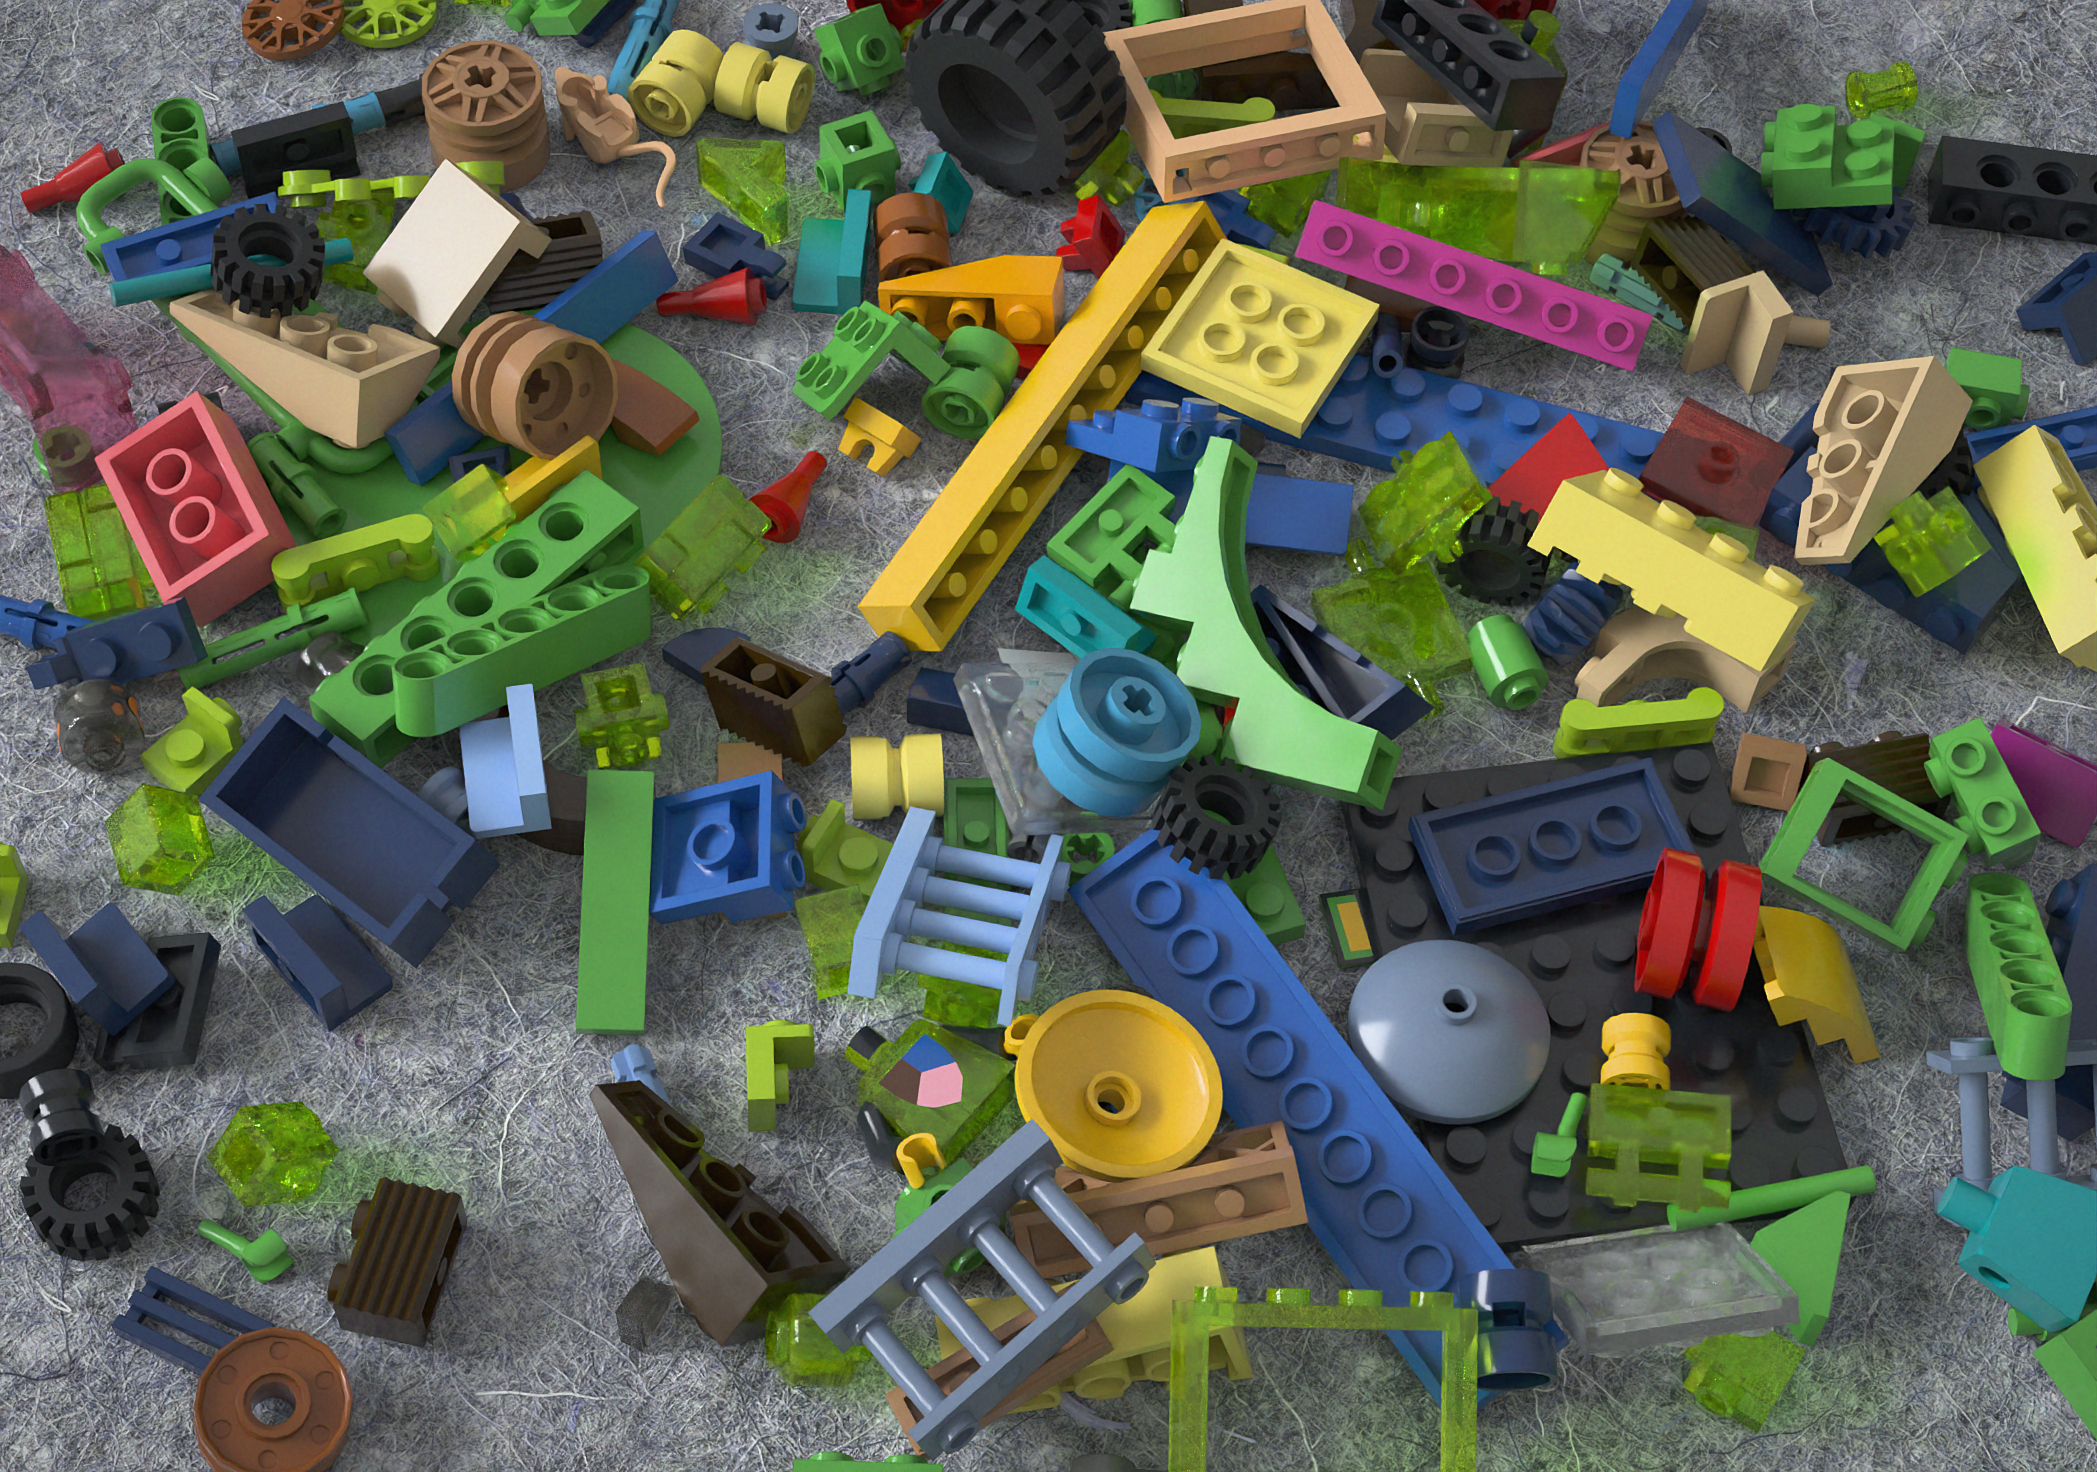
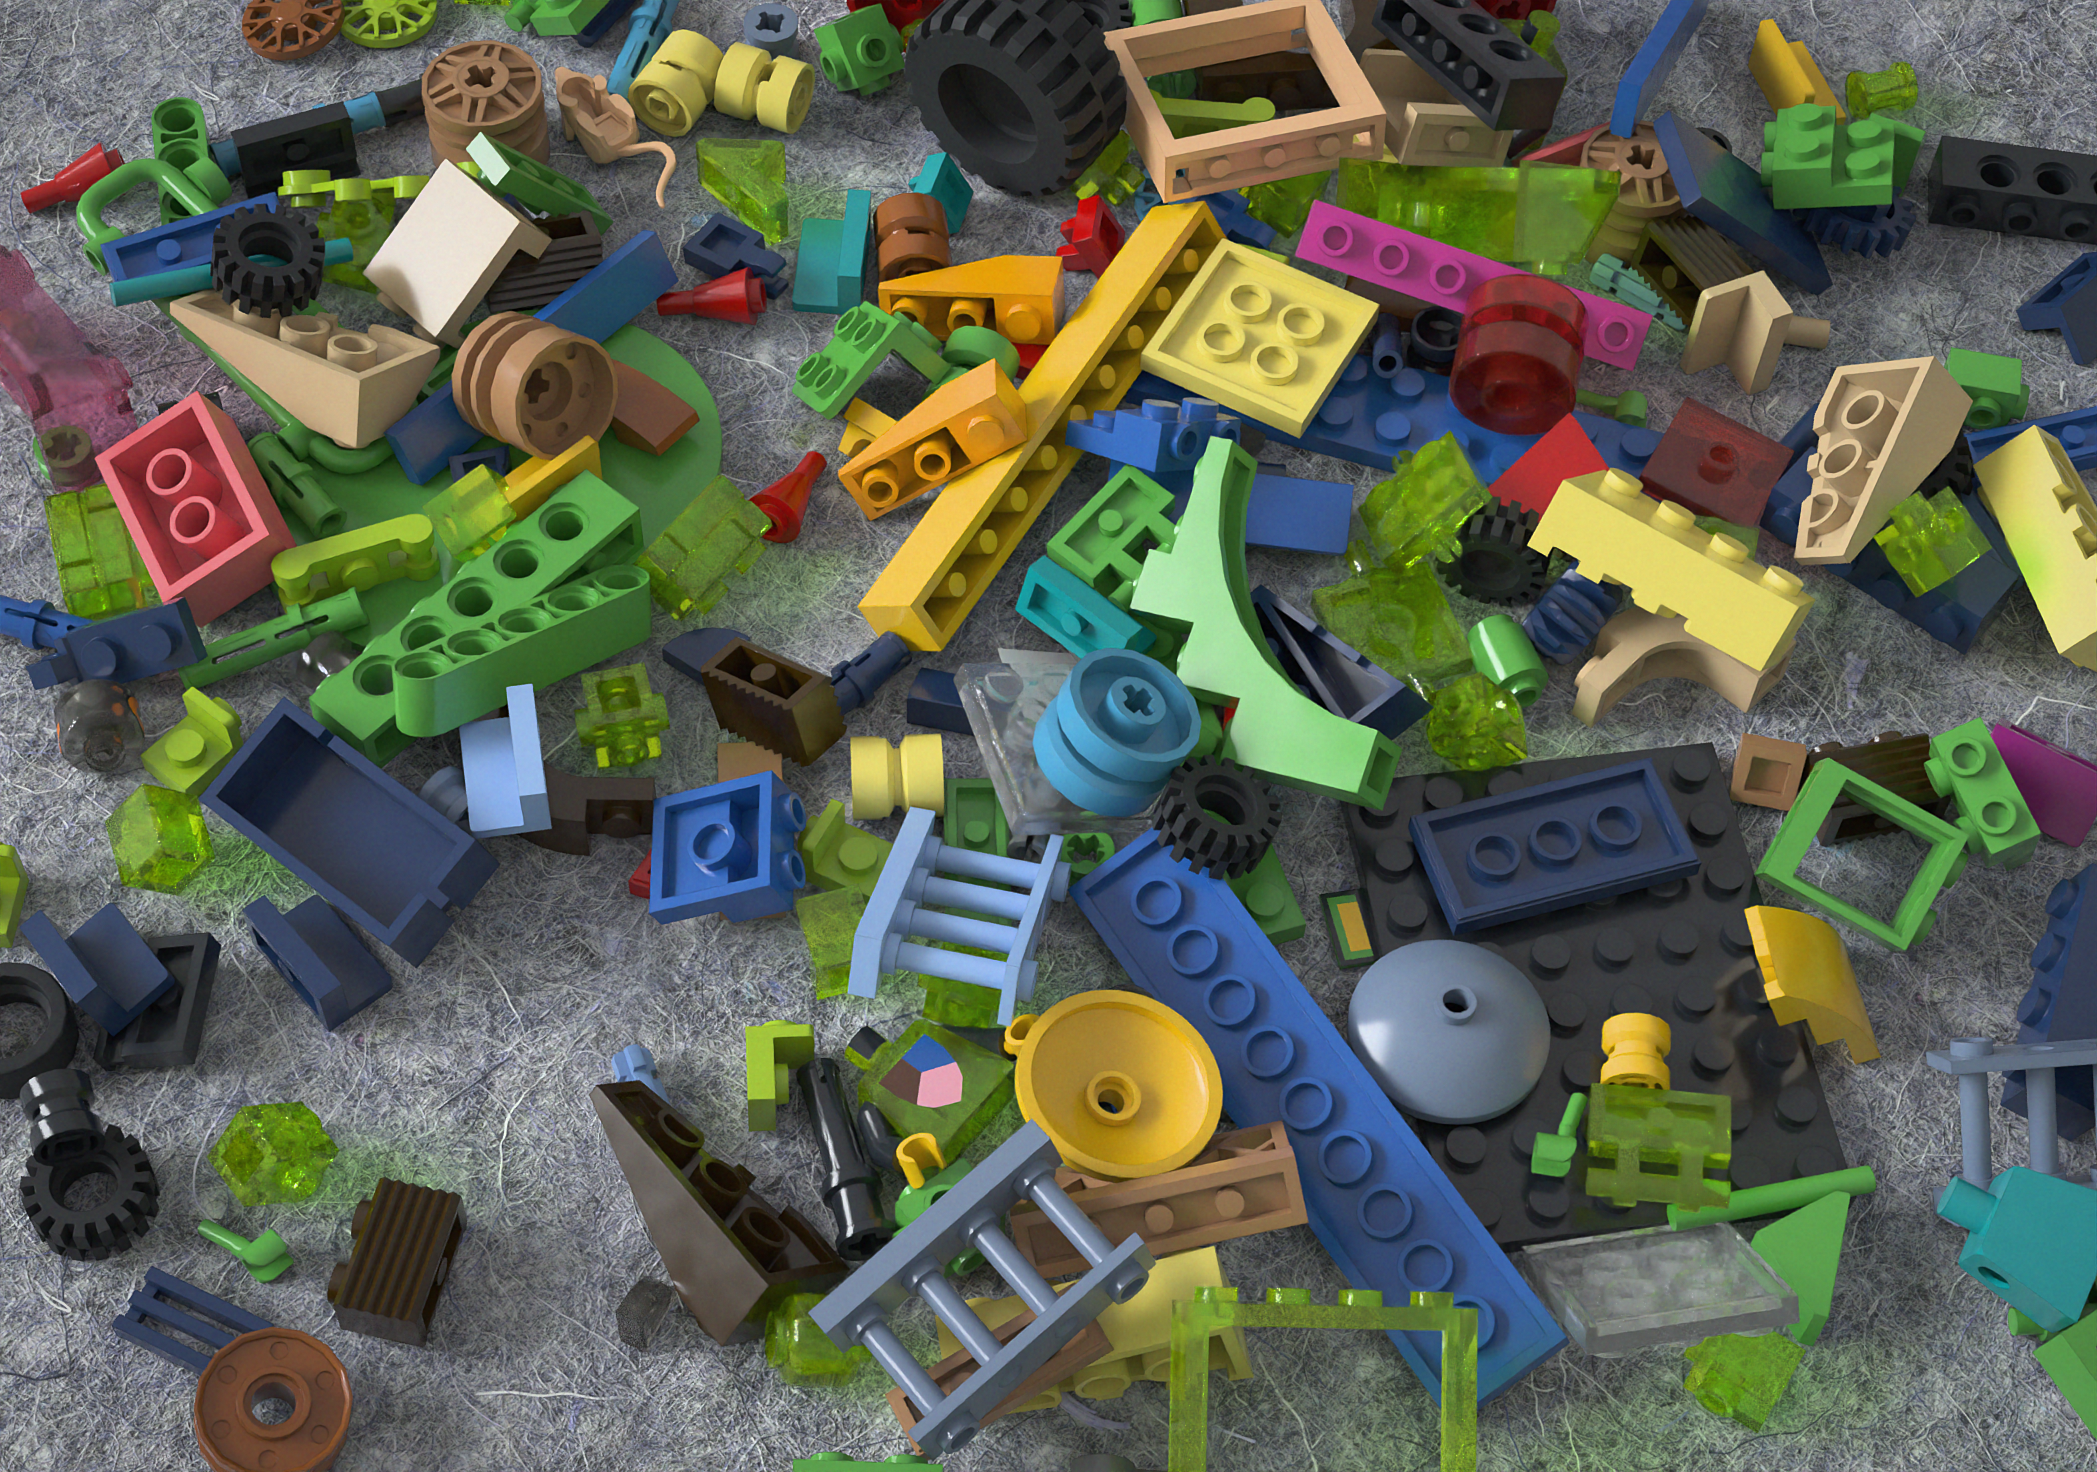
bright green tile [576,769,654,1036] -> none
bright green brick [814,110,901,212] -> none
dark blue wheel [1456,1269,1558,1391] -> none
lime plate [1552,687,1724,759] -> none
red wheel [1634,847,1762,1012] -> none
bright green beam [1962,872,2072,1081] -> none
none -> bright green plate [466,132,613,236]
none -> black pin [796,1058,897,1261]
none -> light orange slope [838,358,1027,521]
none -> clear neon green brick [1426,671,1528,771]
none -> clear red wheel [1449,274,1589,436]
none -> bright green hand [1568,386,1648,428]
none -> yellow panel [1748,19,1847,125]

